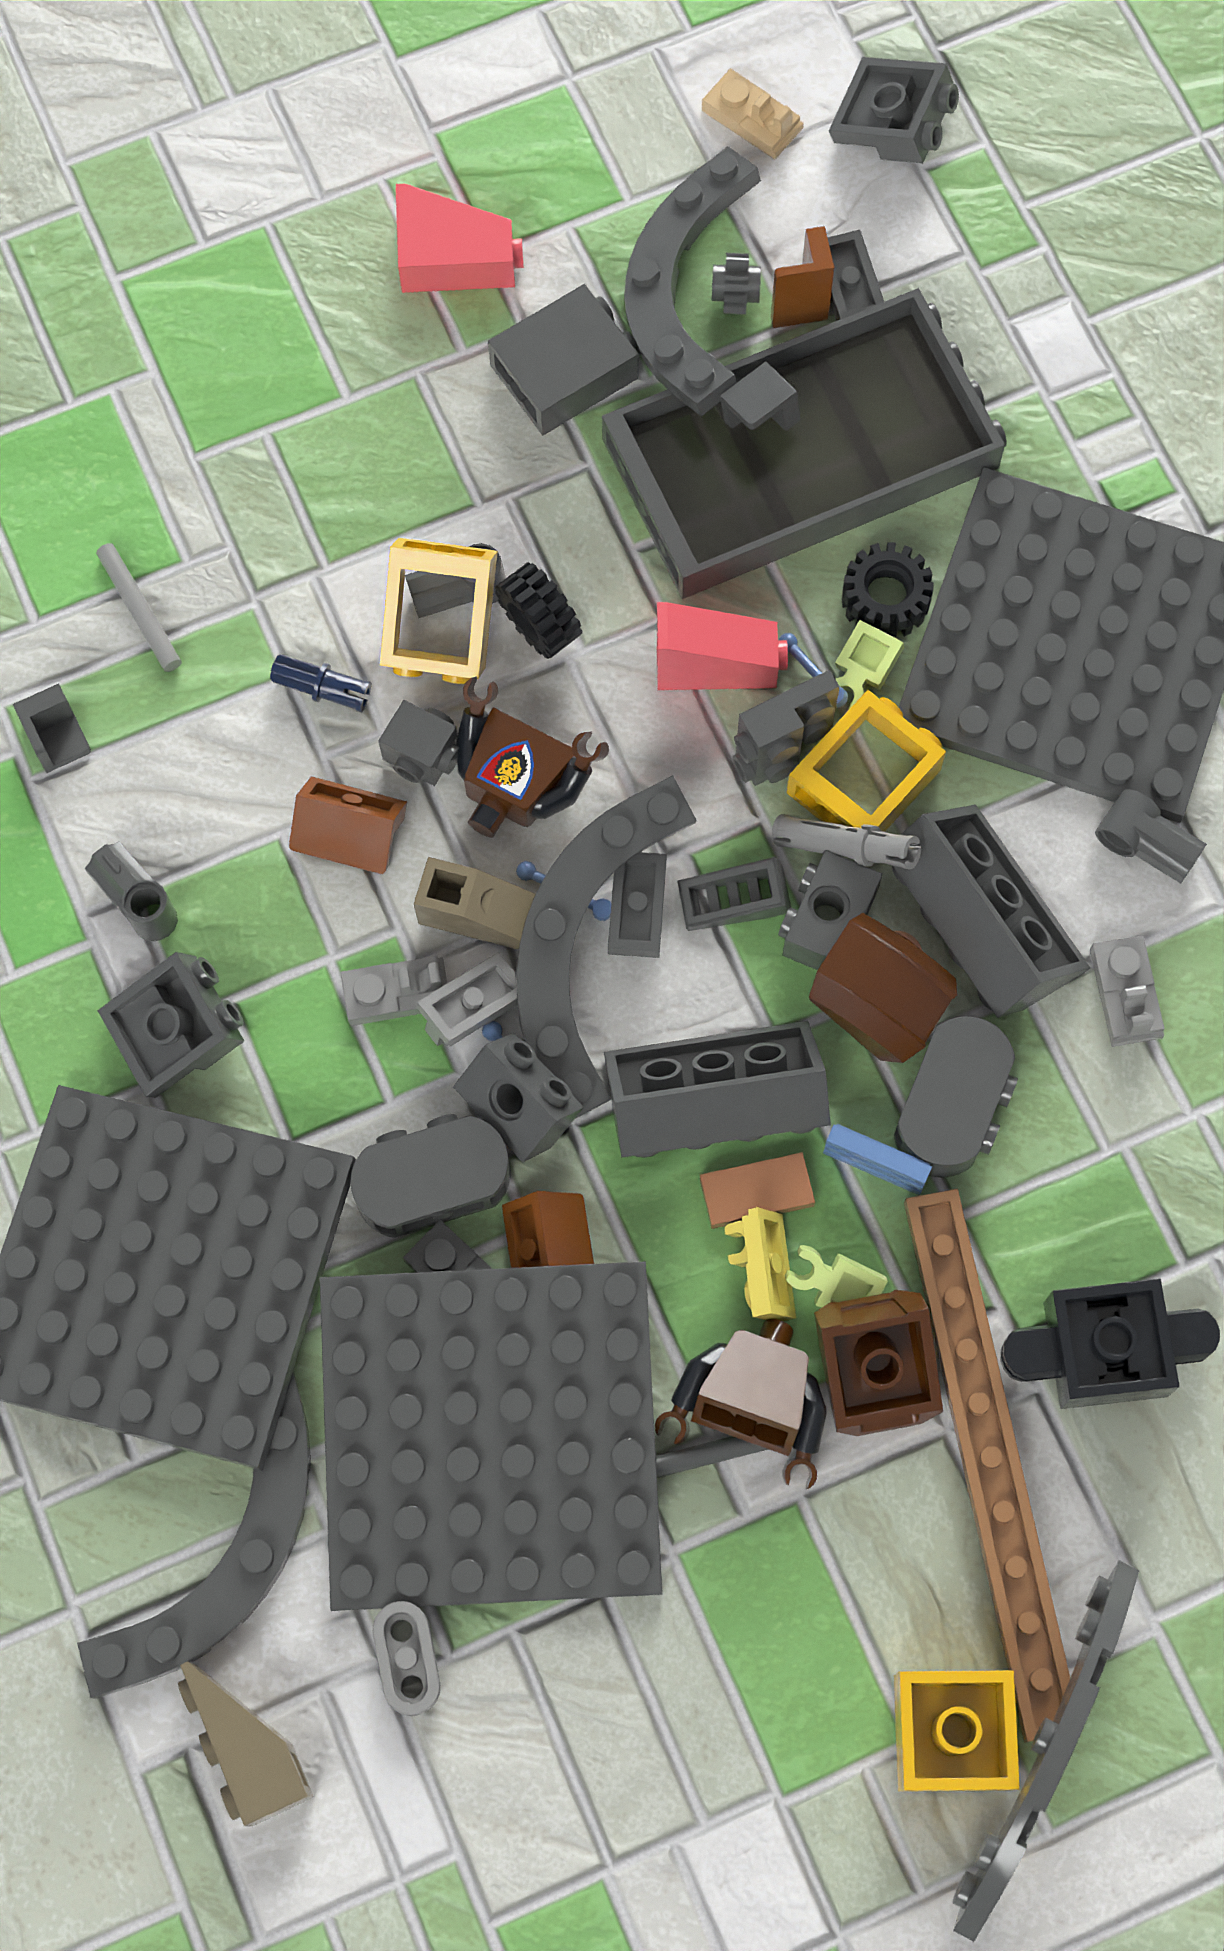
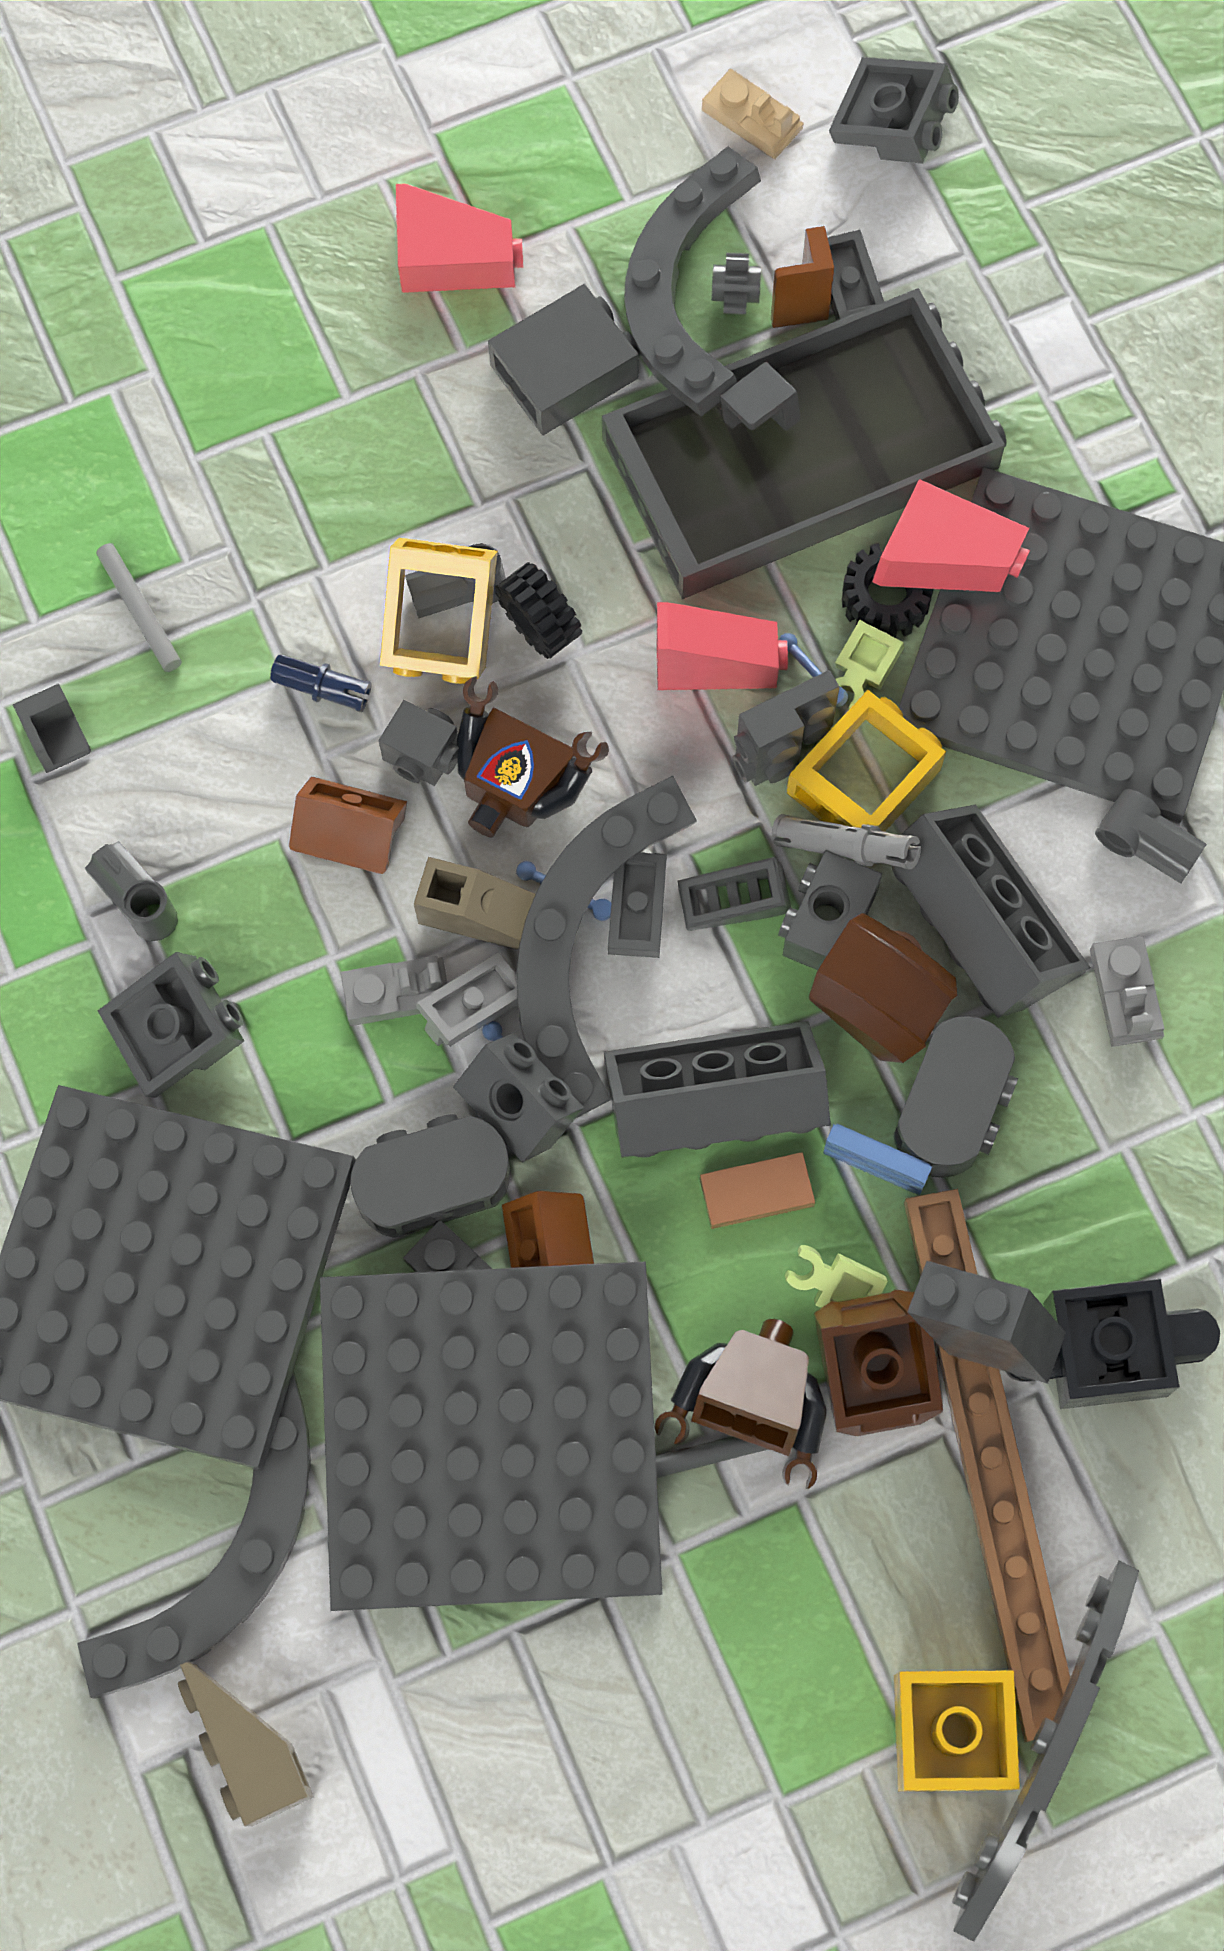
light grey plate [373,1601,440,1716] -> none
light yellow plate [725,1207,796,1321] -> none
none -> coral slope [872,479,1030,592]
none -> dark grey brick [907,1261,1066,1384]

